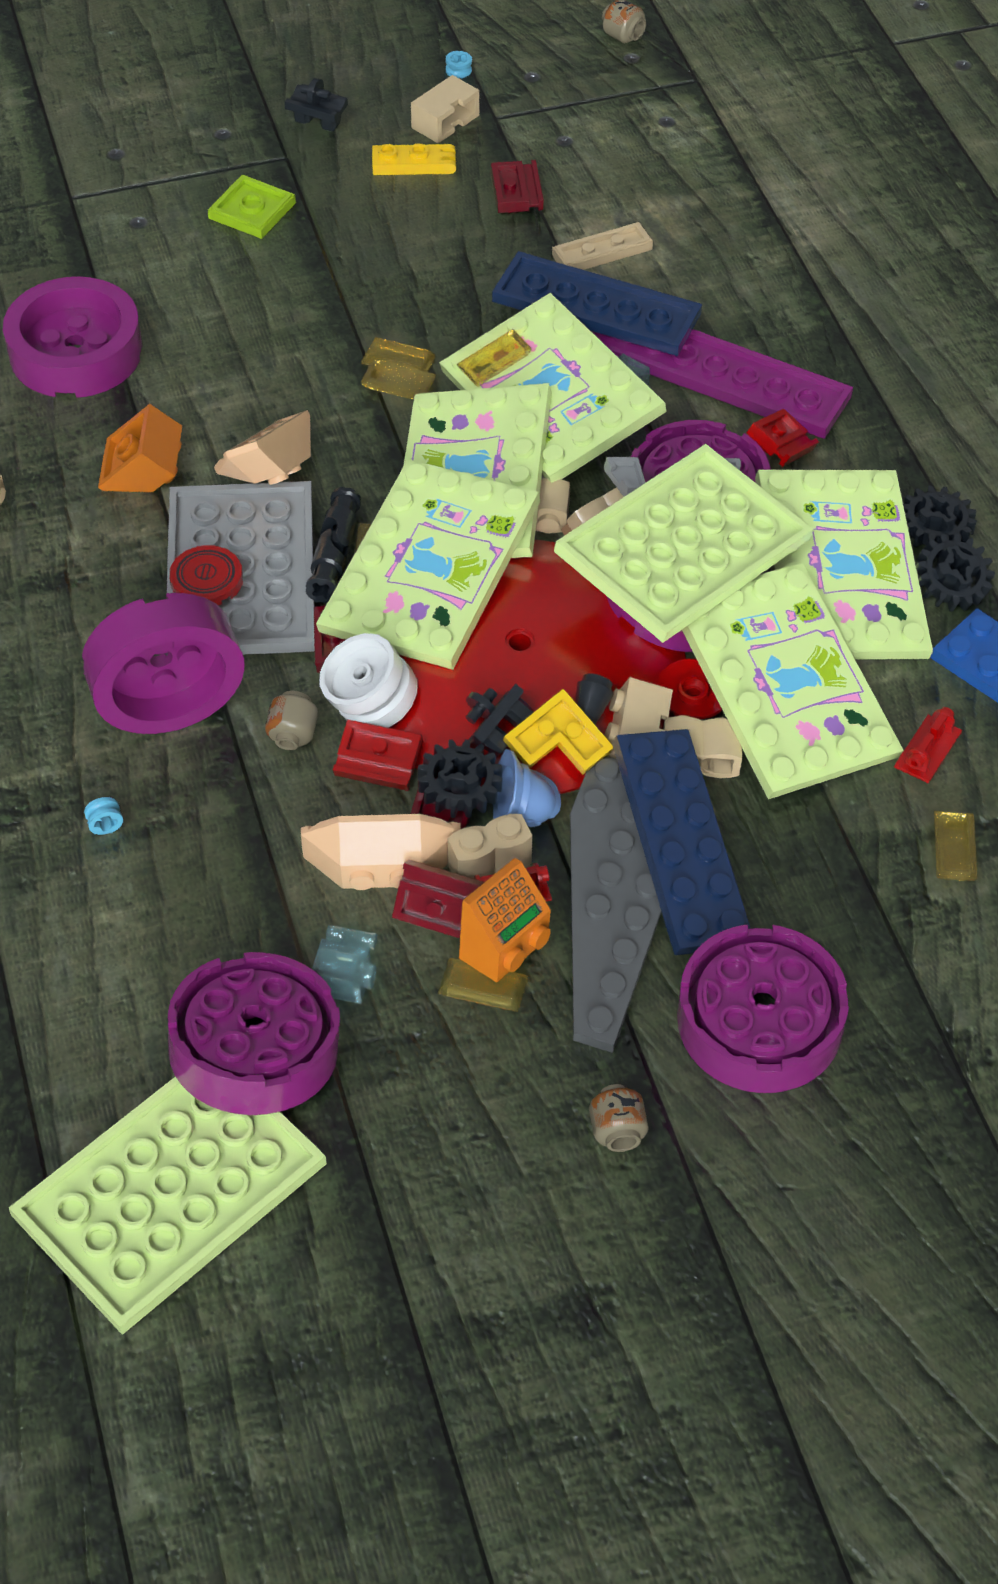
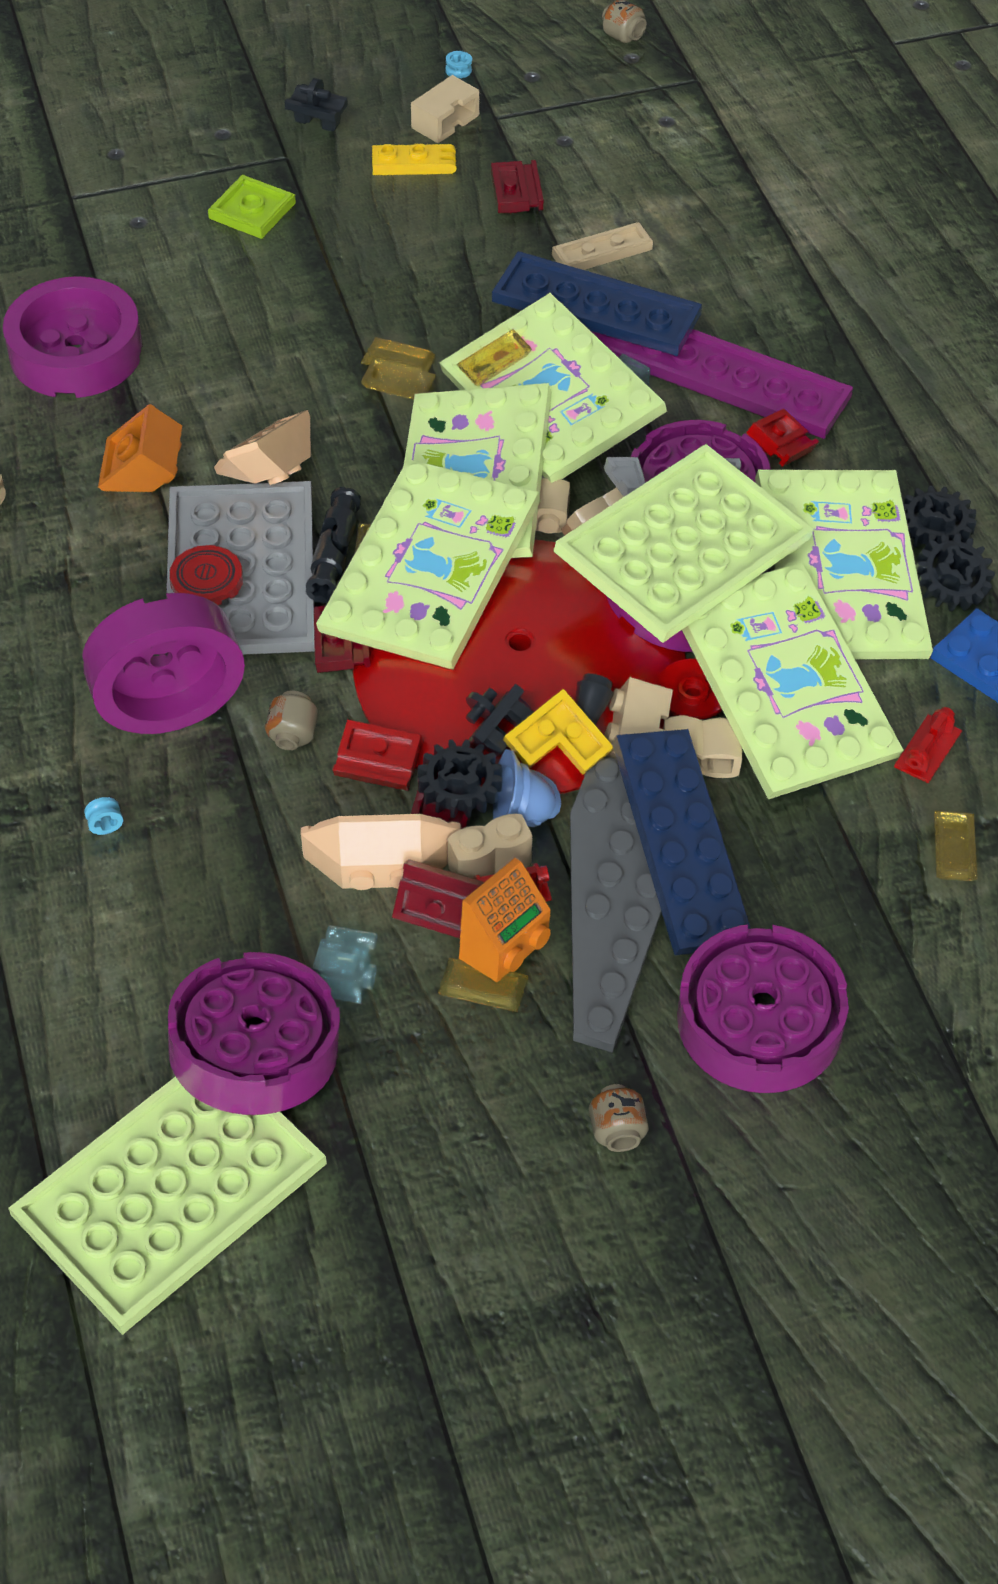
white wheel [320,633,417,728] -> none

